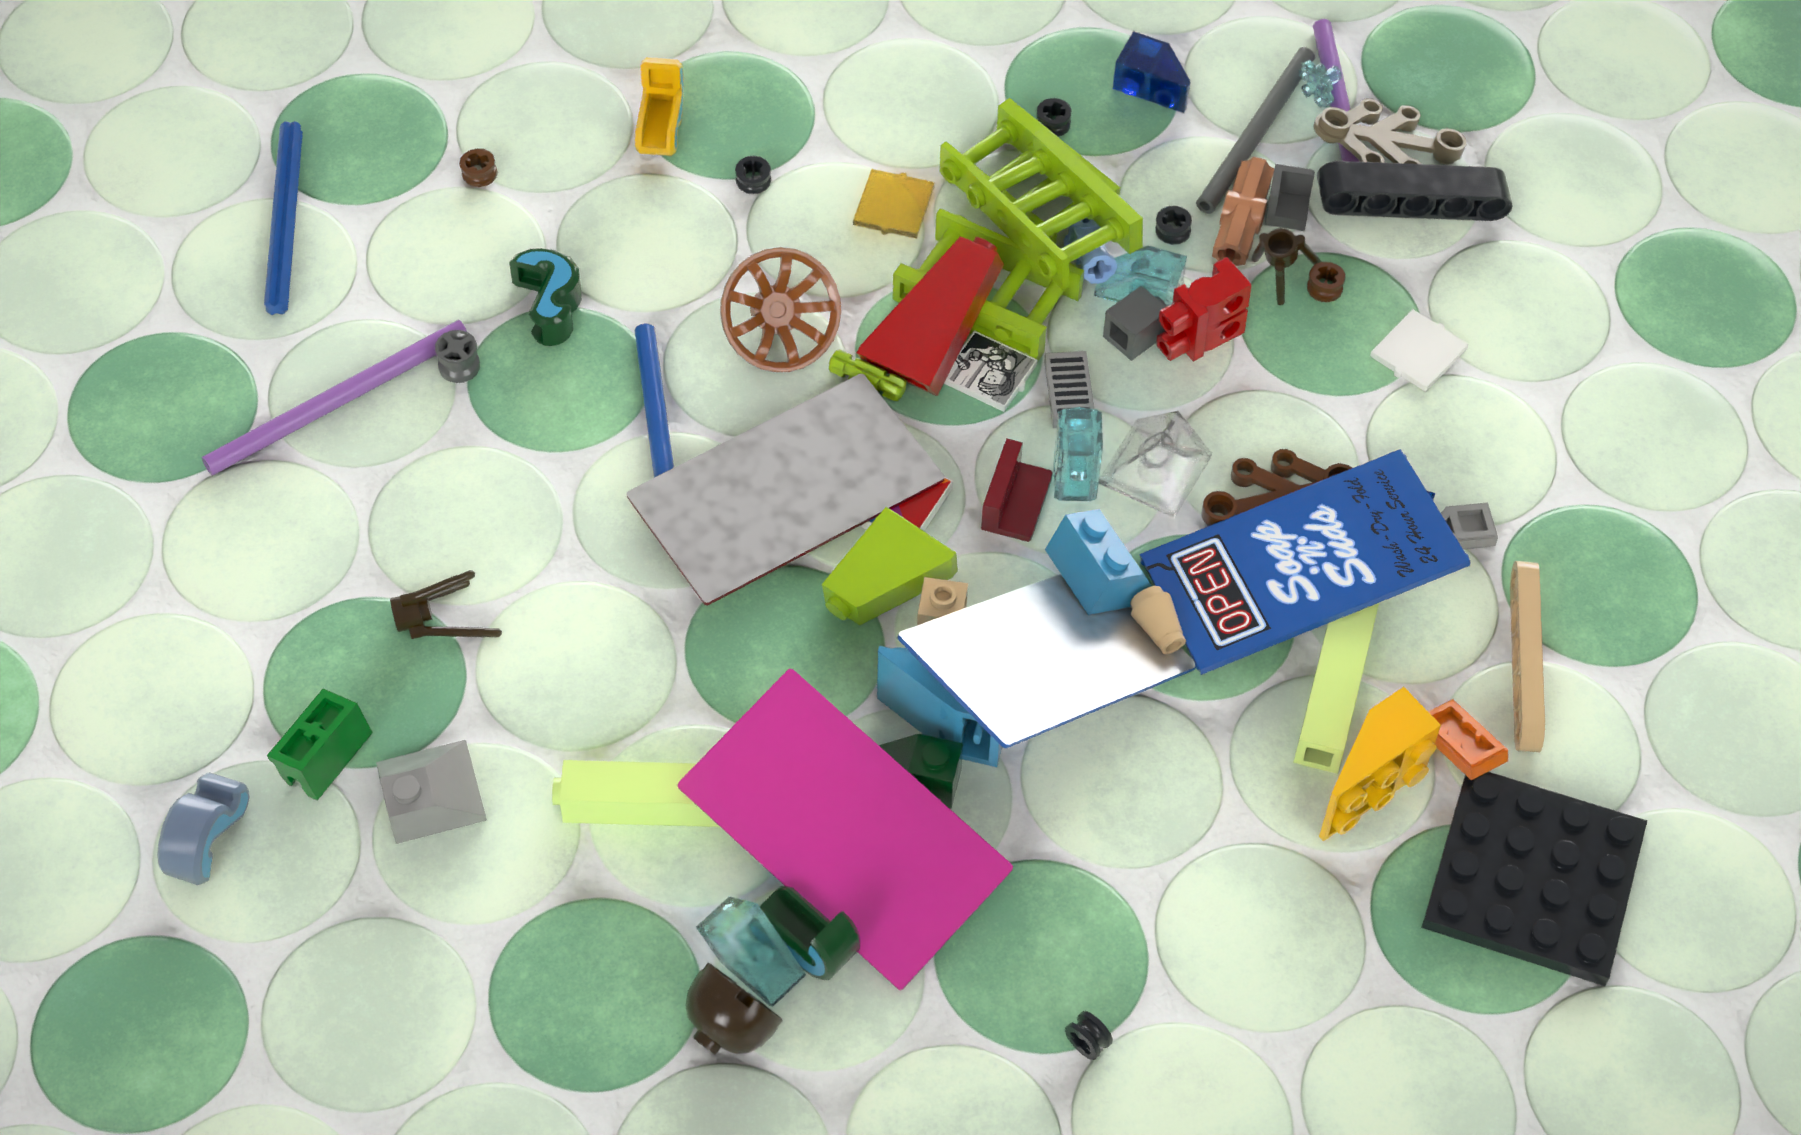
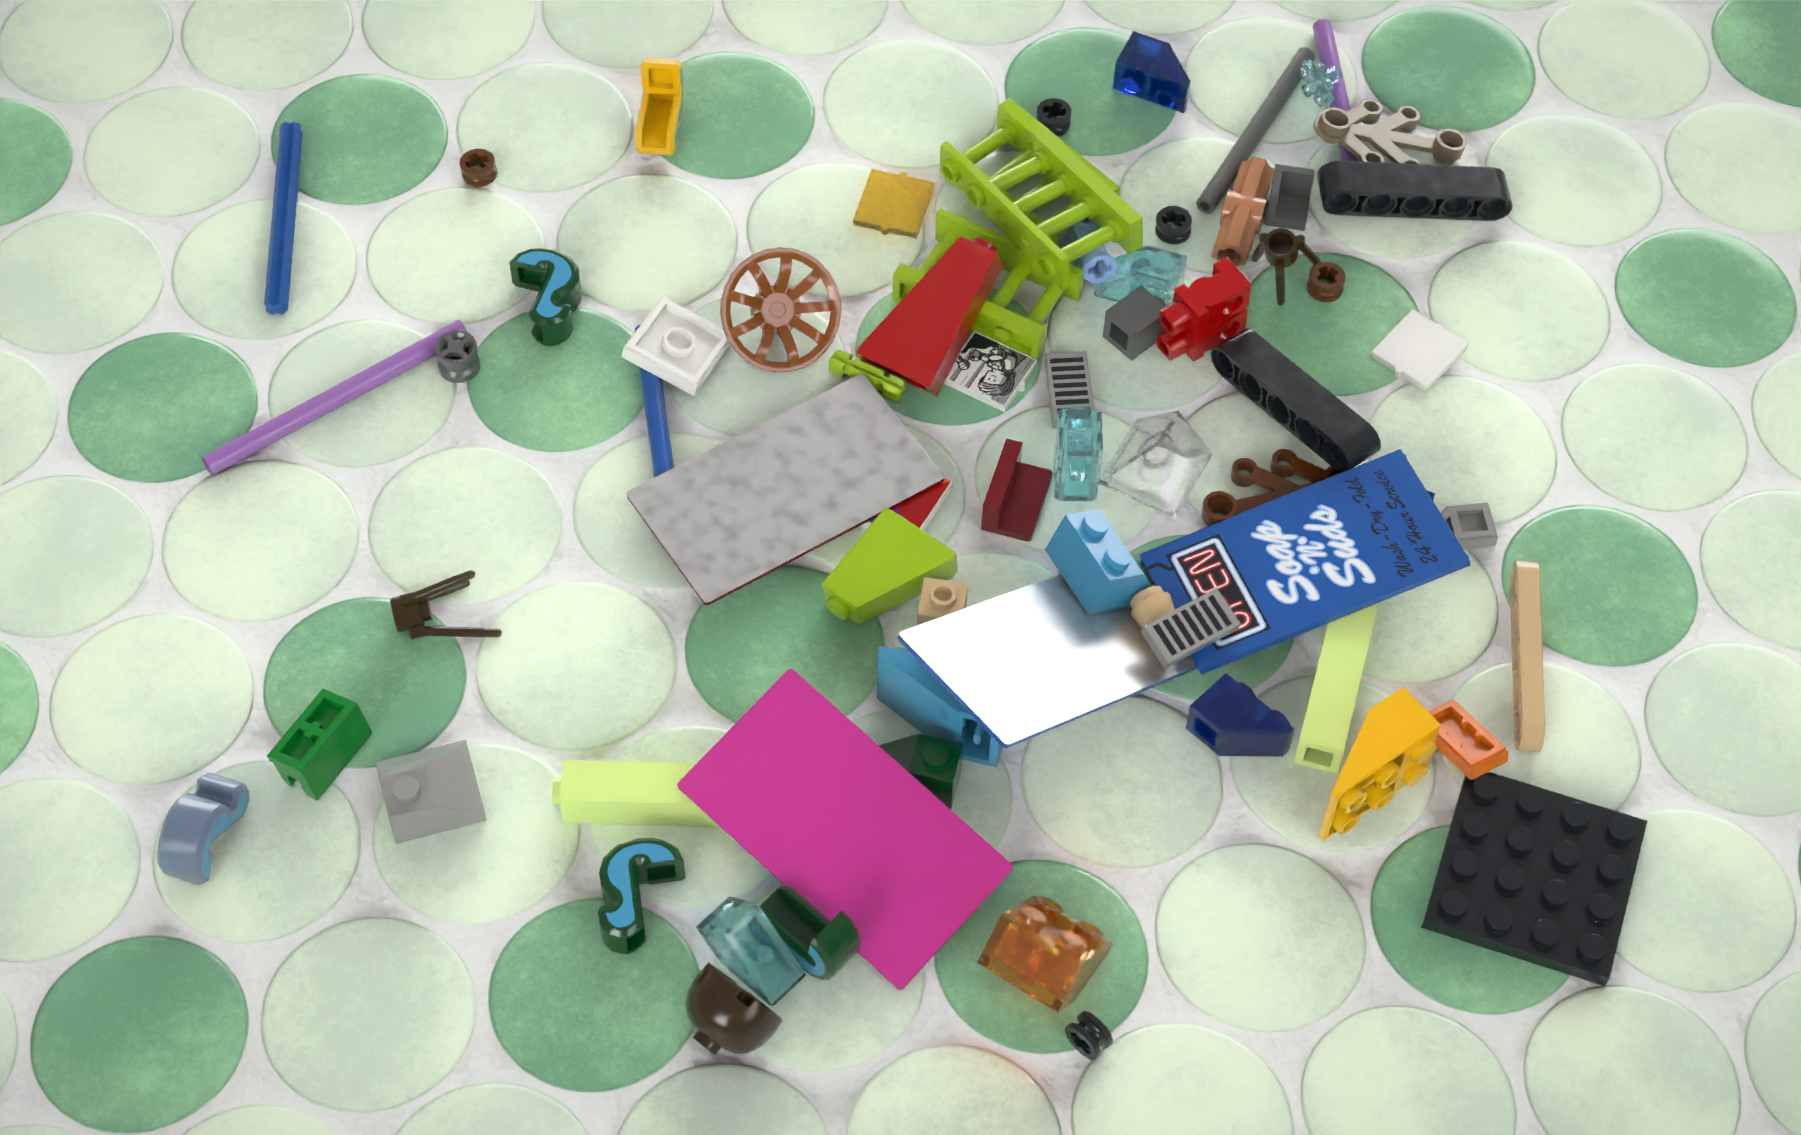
black bush [735,155,771,194] -> none
none -> dark green animal [598,838,685,954]
none -> white tile [621,296,730,396]
none -> clear orange slope [977,895,1113,1013]
none -> light grey tile [1141,588,1241,669]
none -> clear blue slope [1186,673,1295,757]
none -> black beam [1211,328,1381,473]

